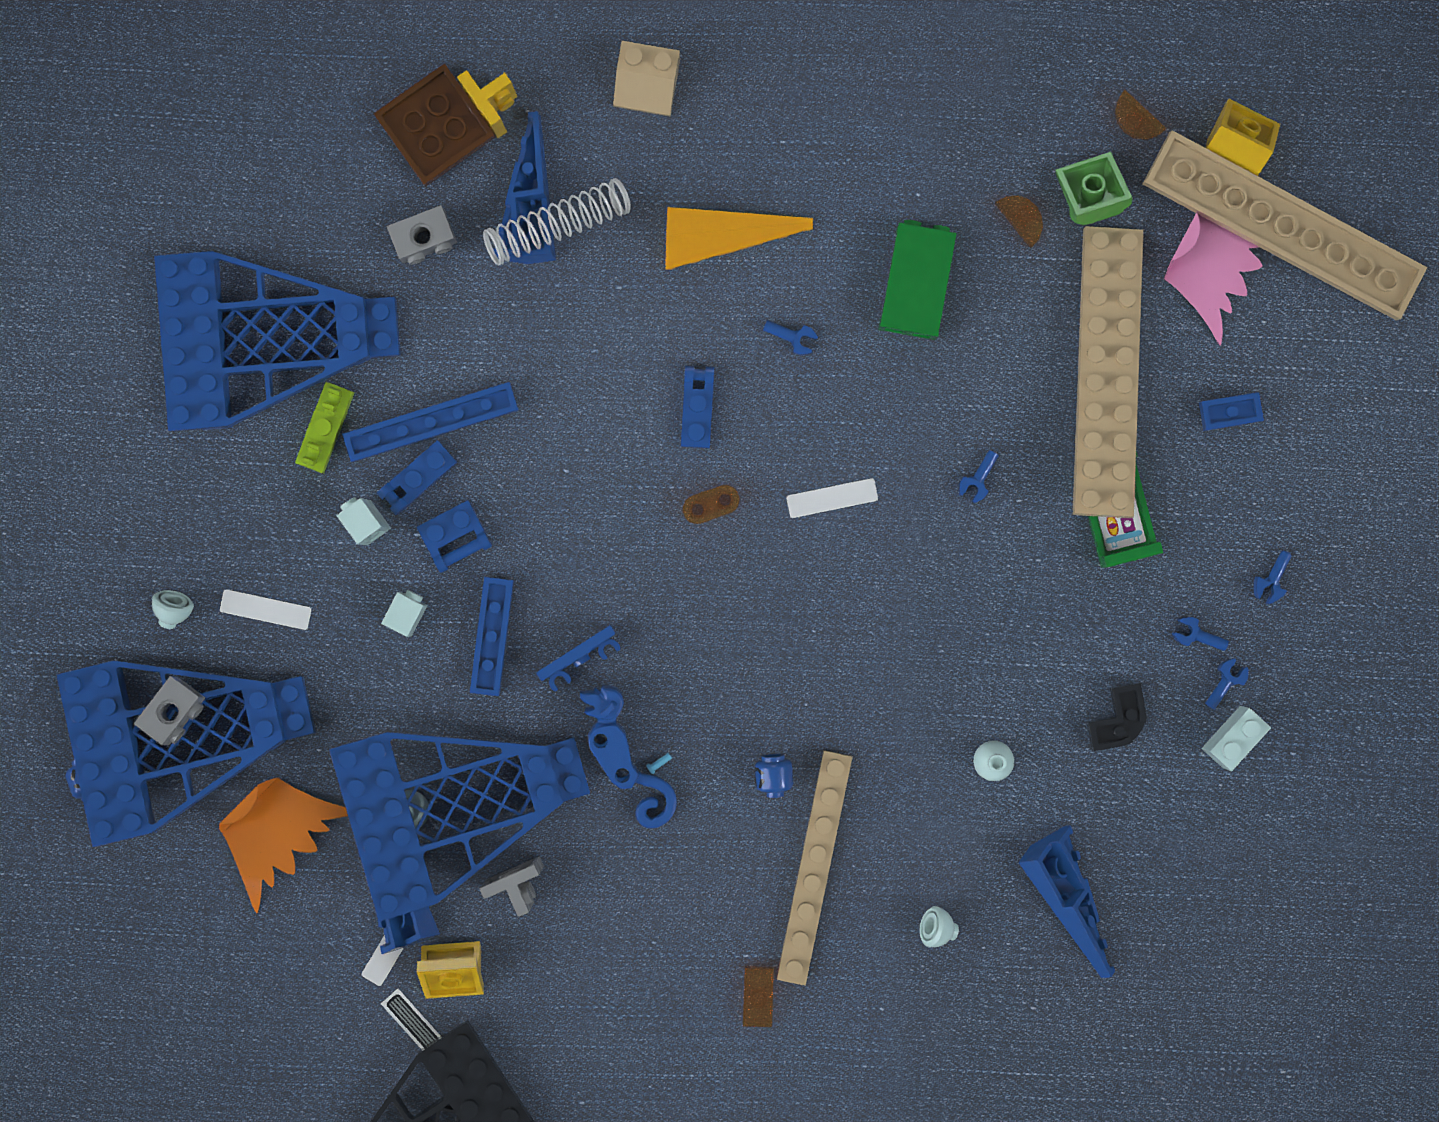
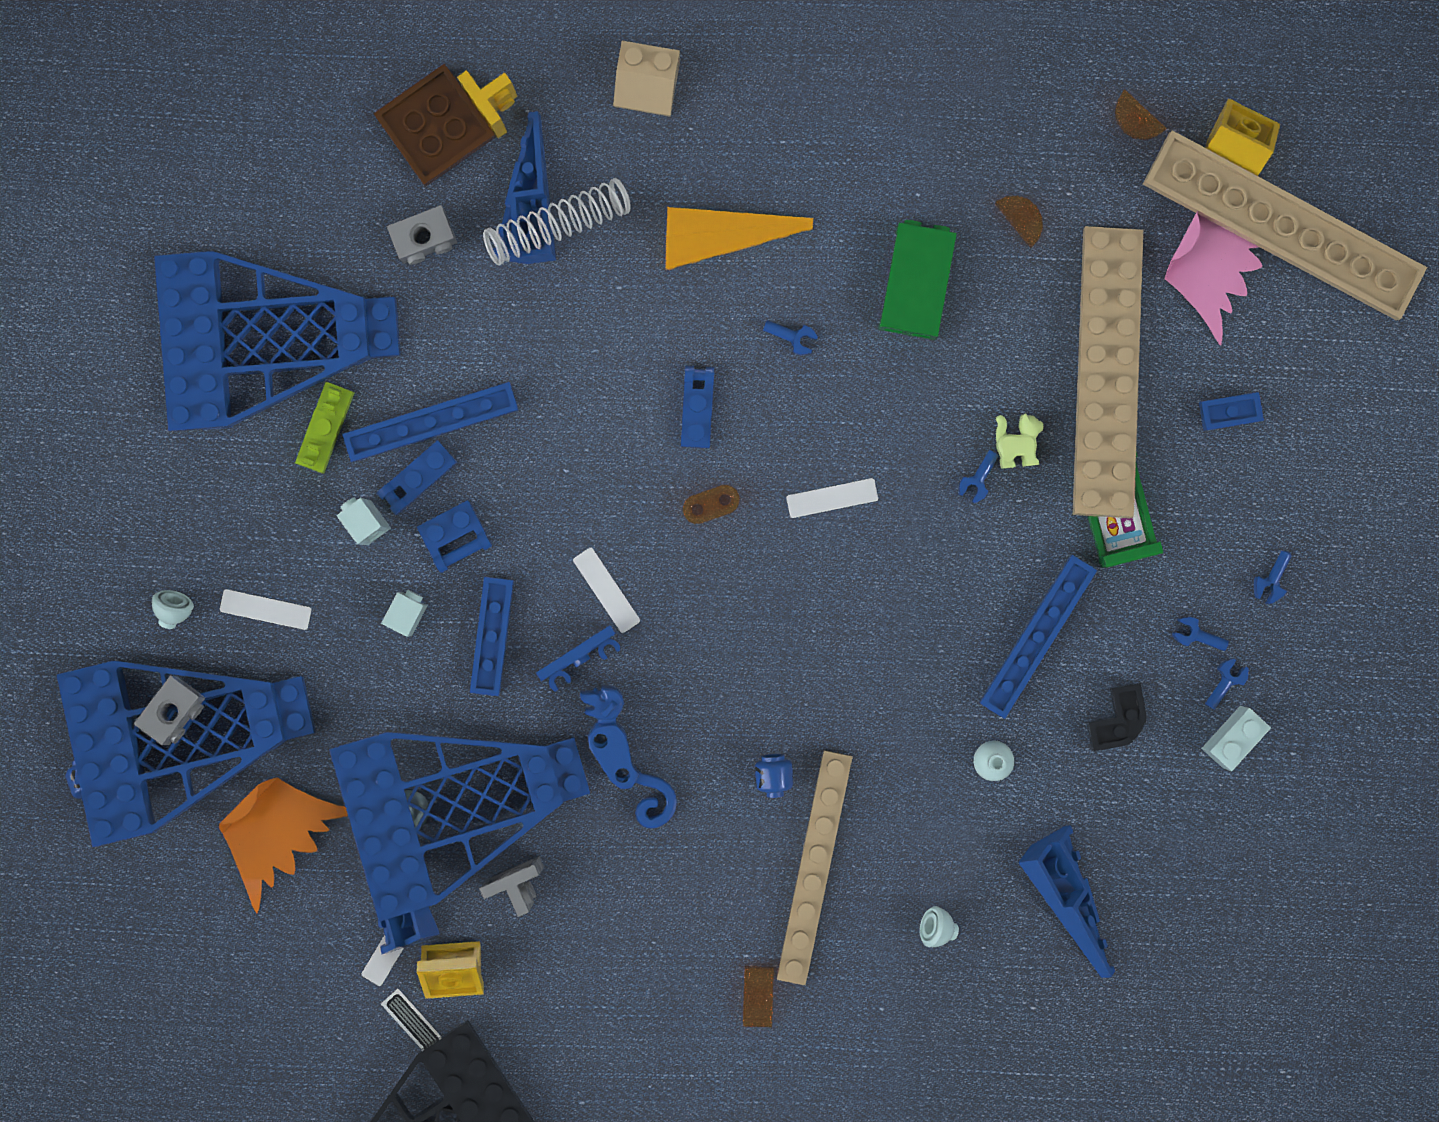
medium azure piece [646,753,672,775] -> none
bright green slope [1055,152,1132,225] -> none
none -> white sticker [573,548,640,633]
none -> blue plate [979,555,1097,719]
none -> yellowish green animal [996,413,1044,469]

